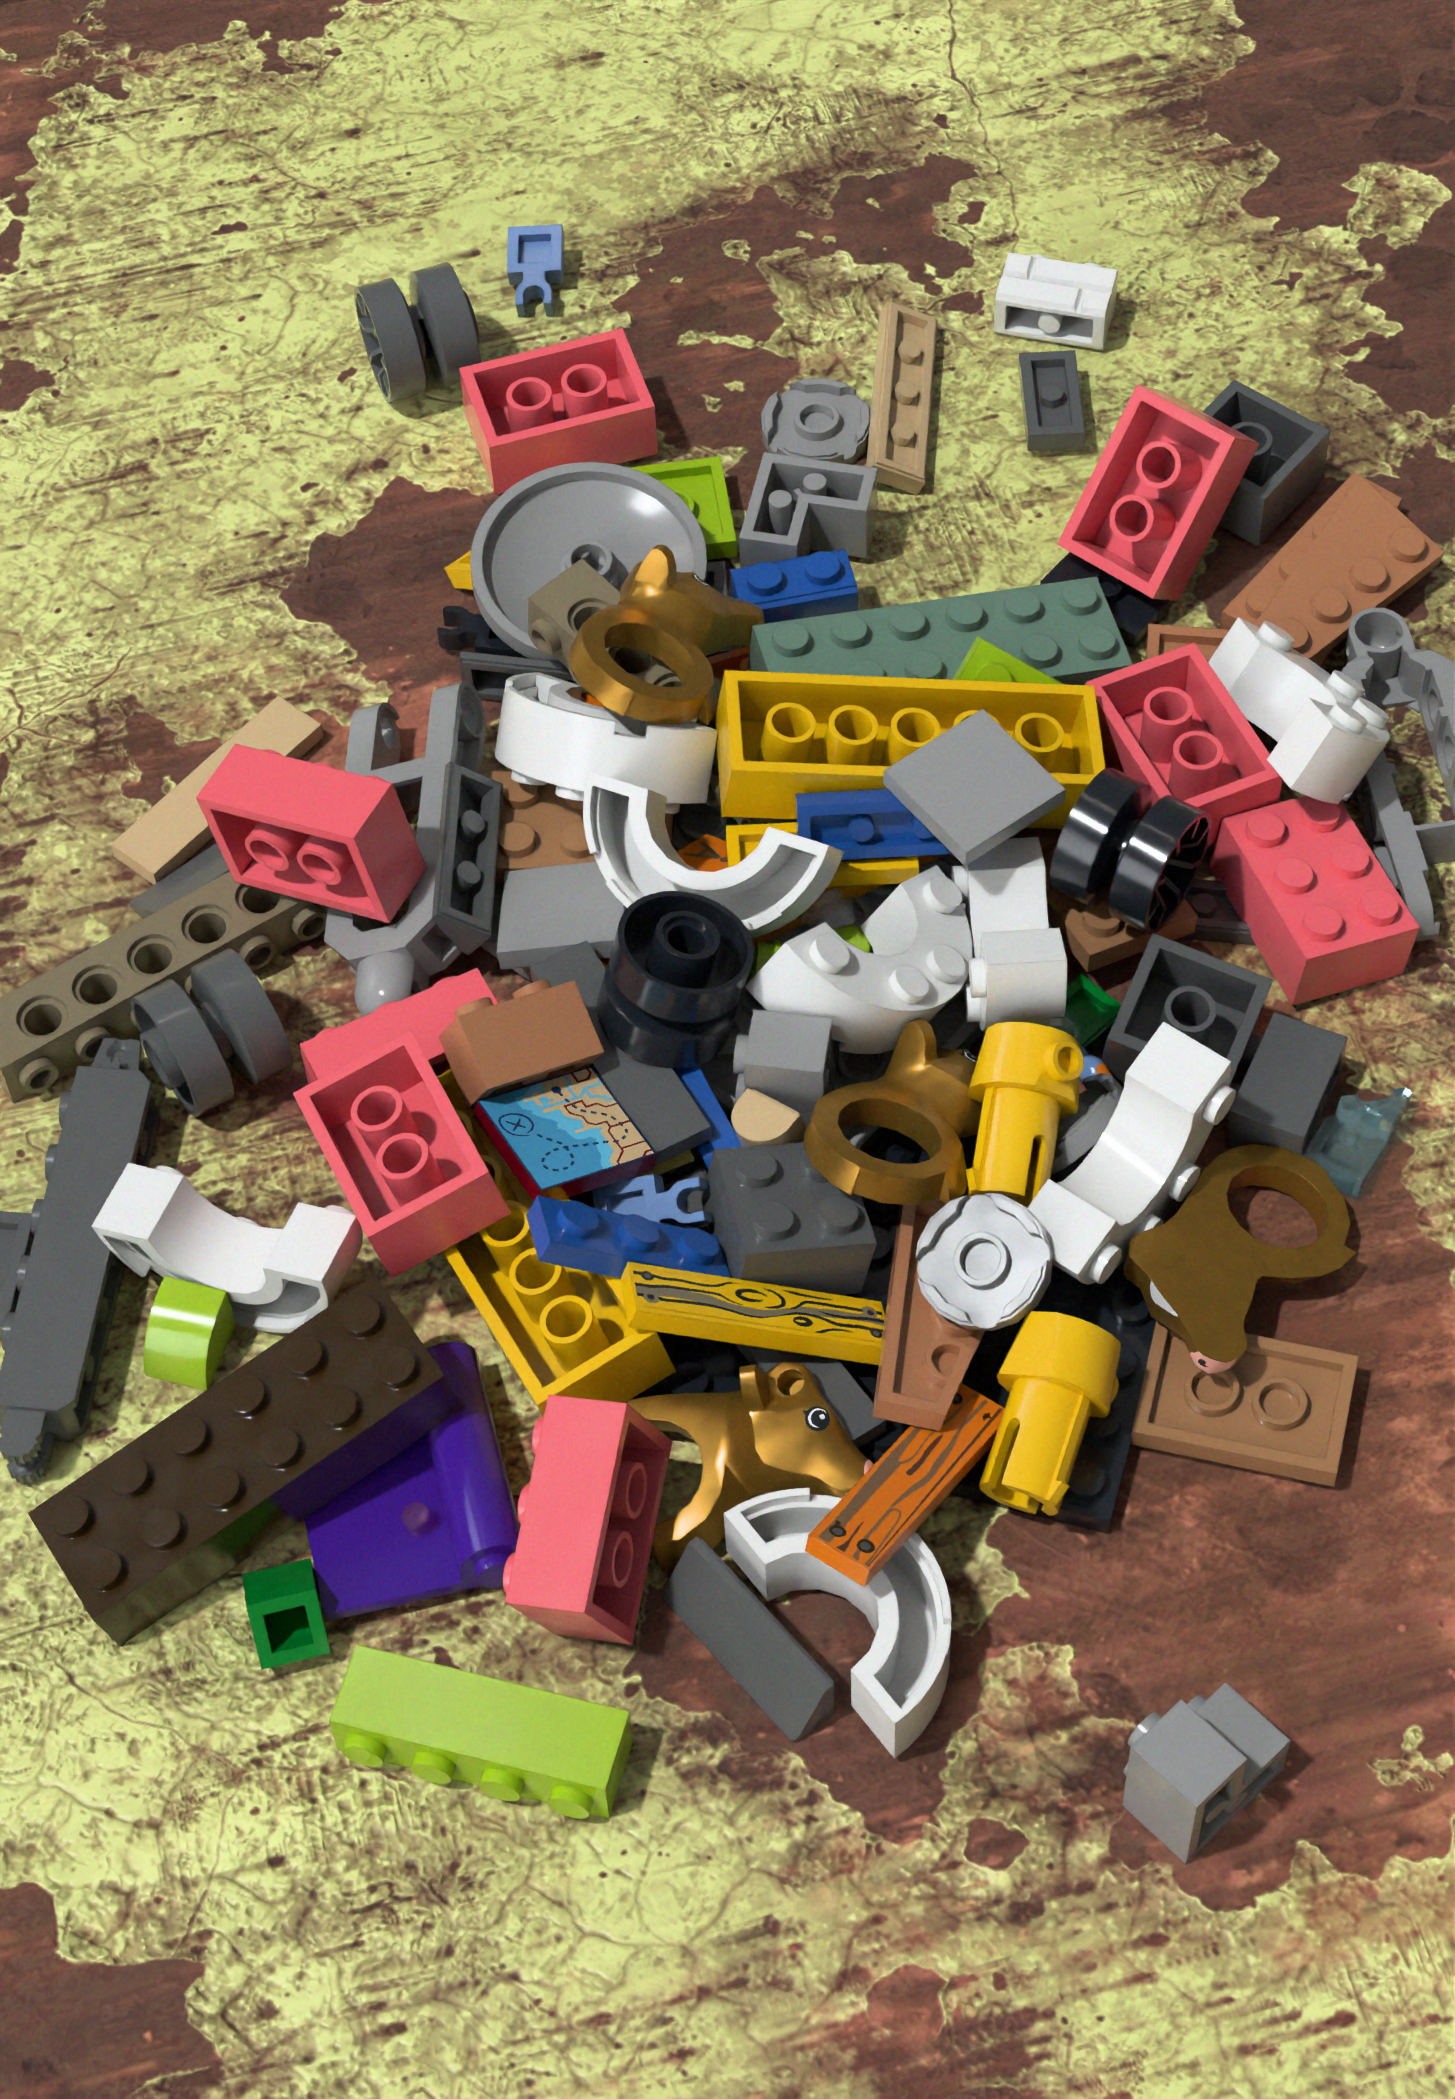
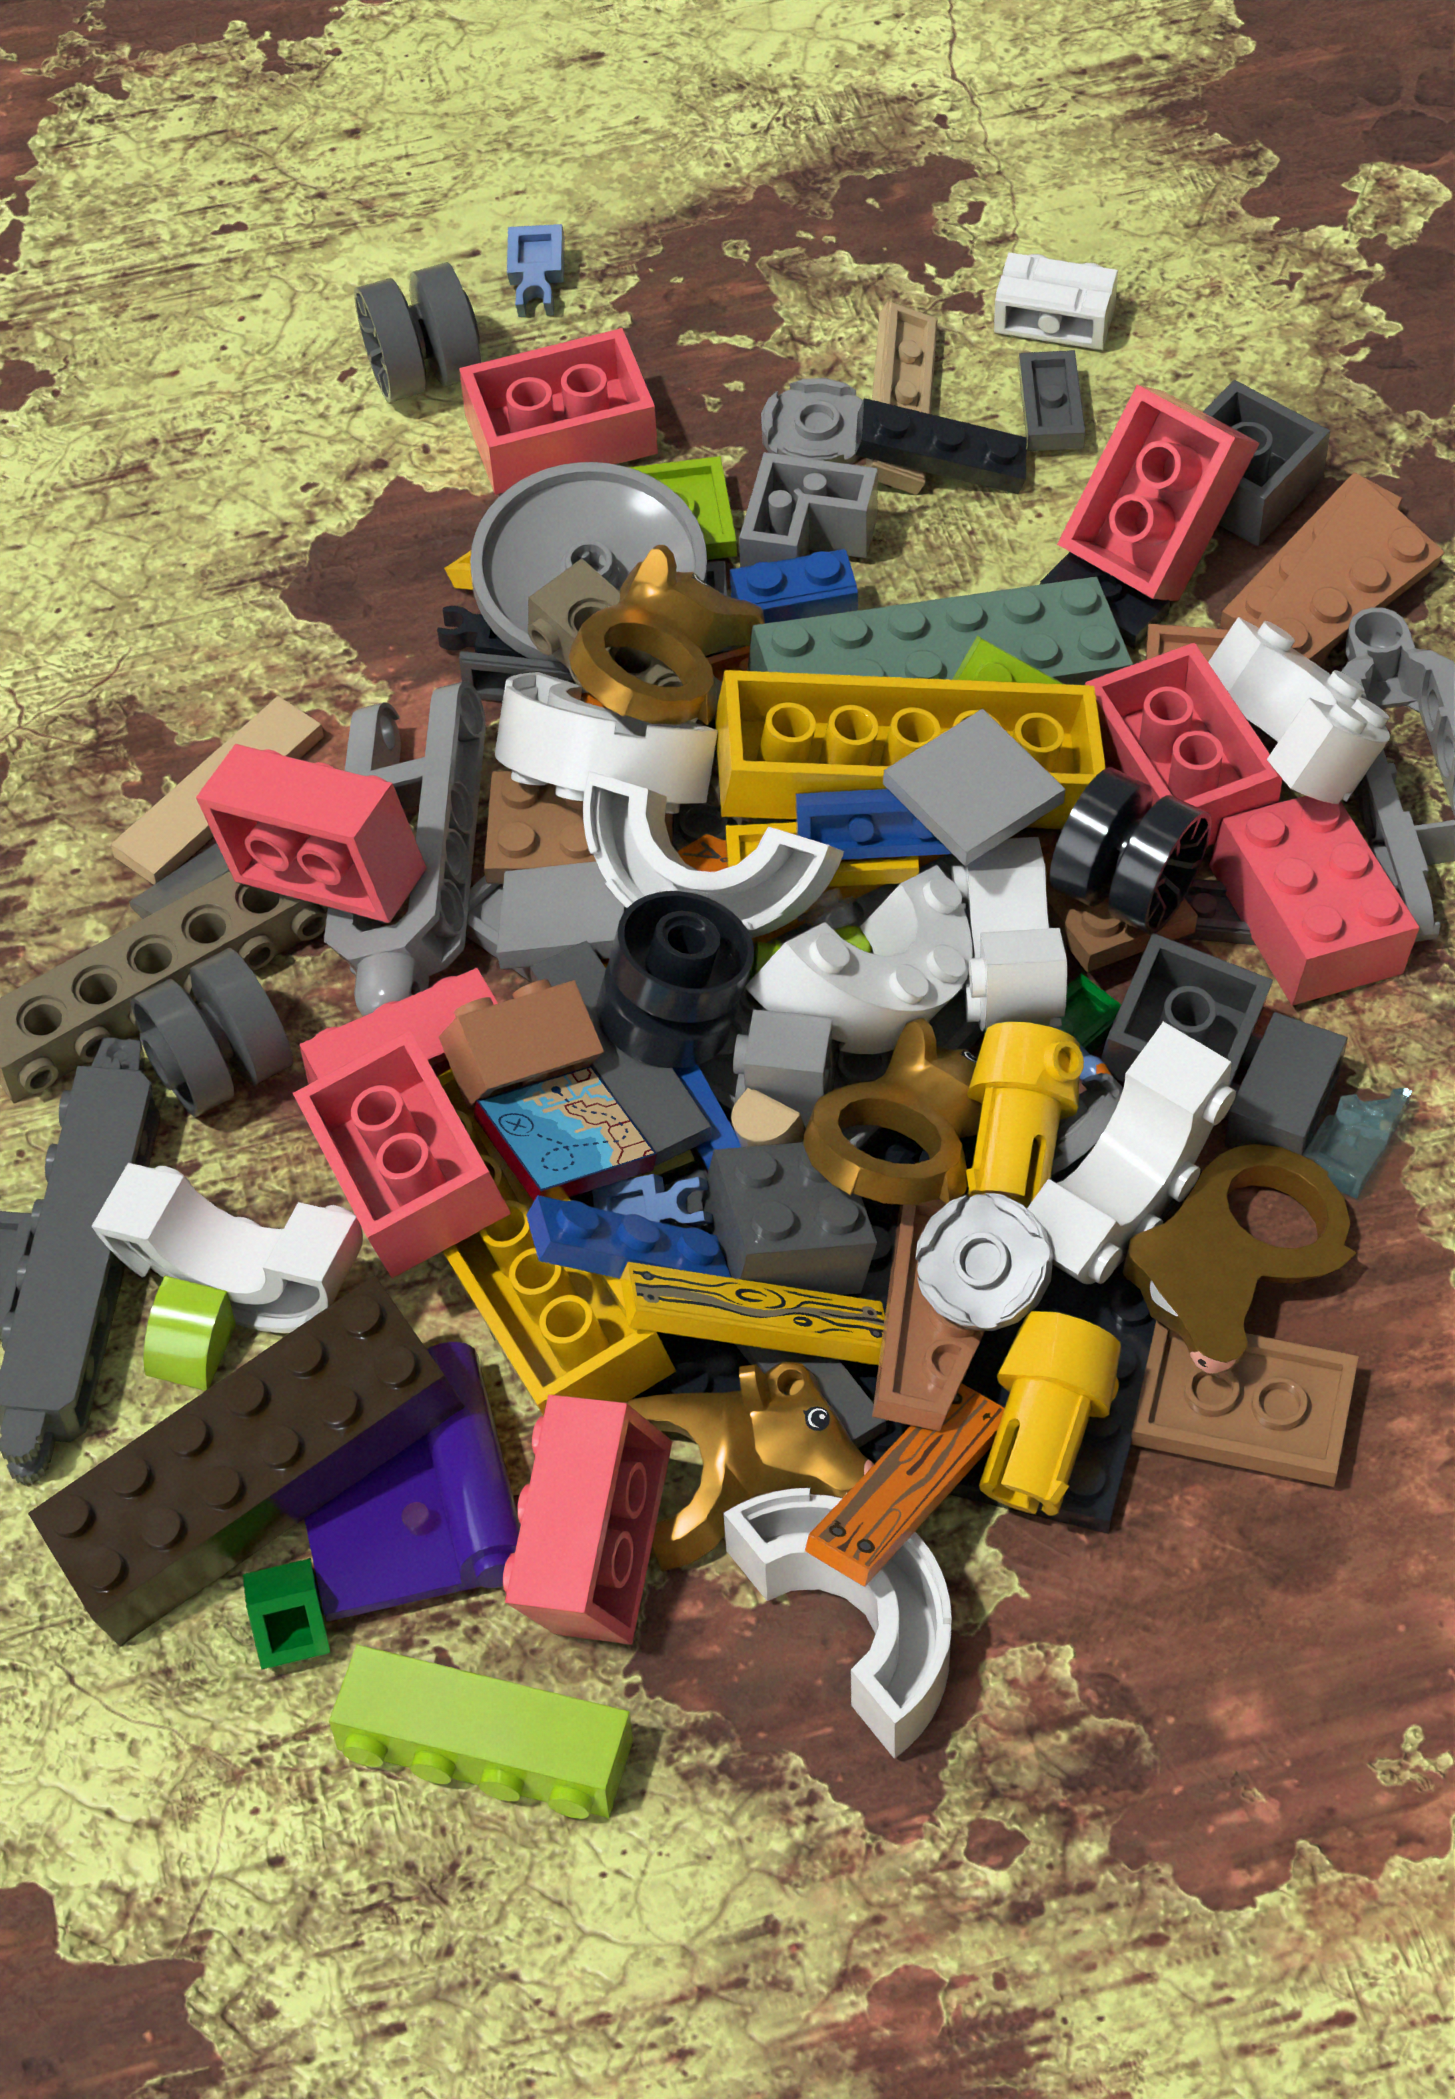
dark grey slope [432,761,503,955] -> none
dark grey slope [663,1537,835,1743] -> none
light grey brick [1122,1682,1291,1864] -> none
none -> black plate [855,398,1027,494]

